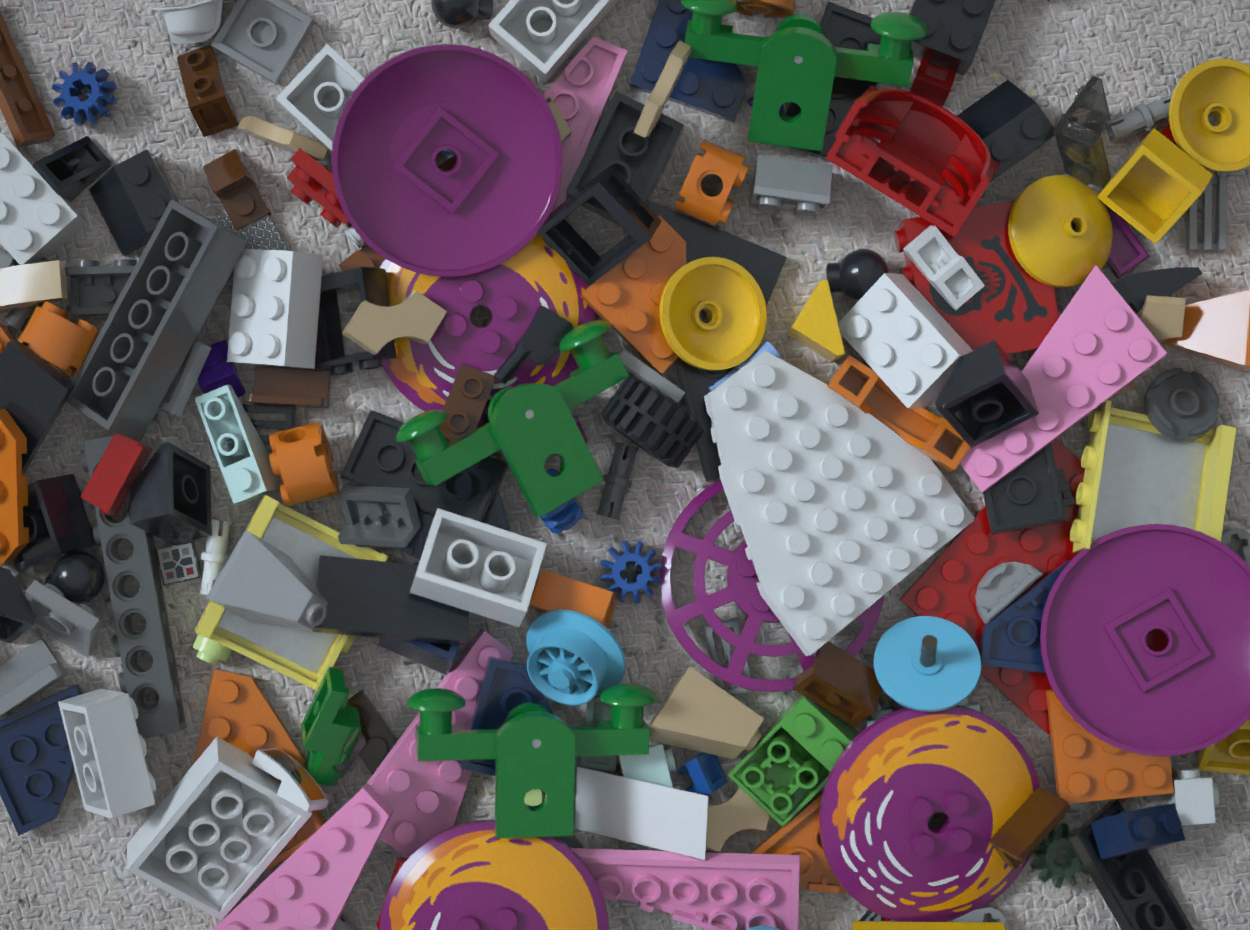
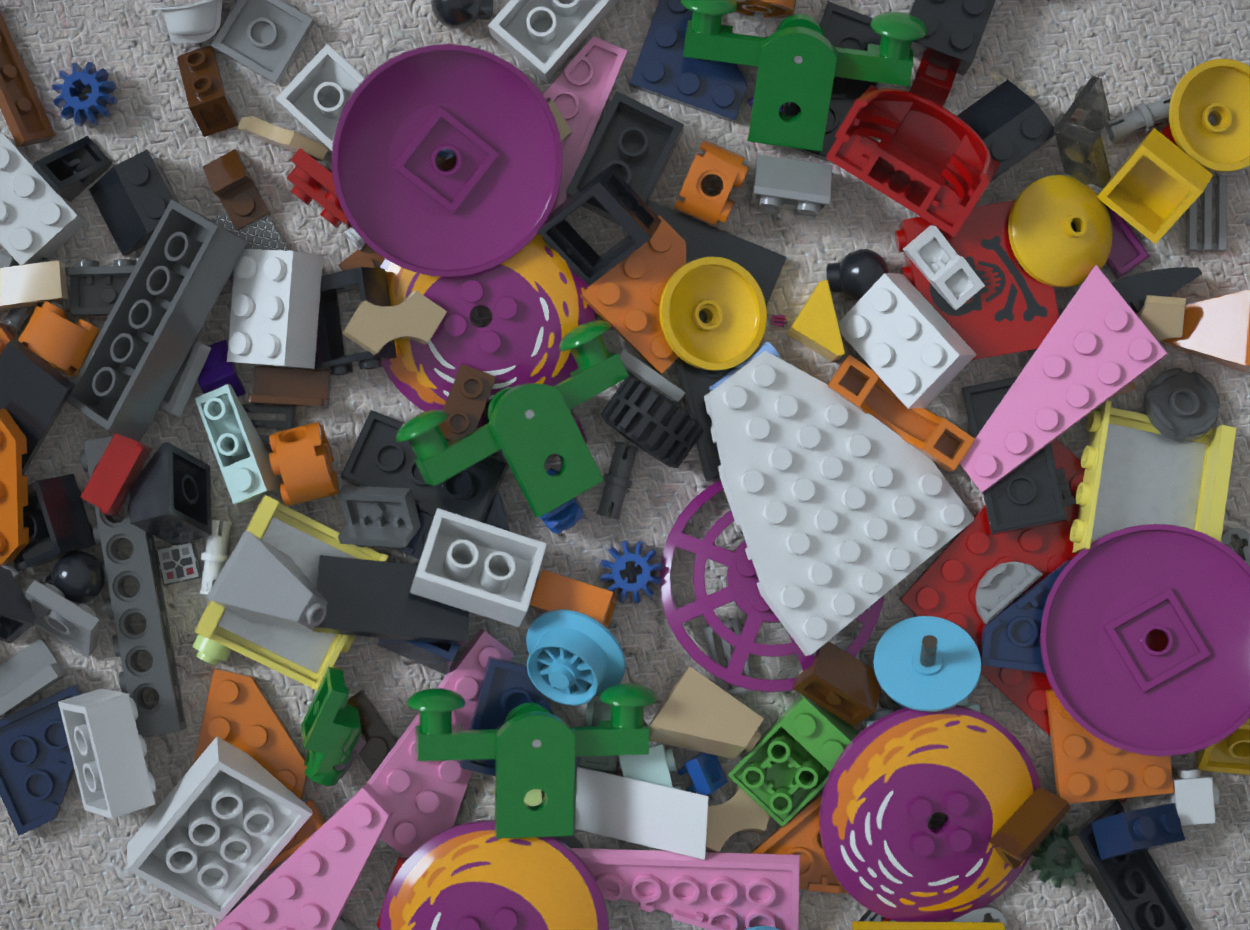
white slope [252,748,329,812] -> none
black piece [494,306,573,384] -> none
tan tile [634,41,692,138] -> none
black slope [935,340,1039,448] -> none
none -> dark pink piece [771,315,787,327]

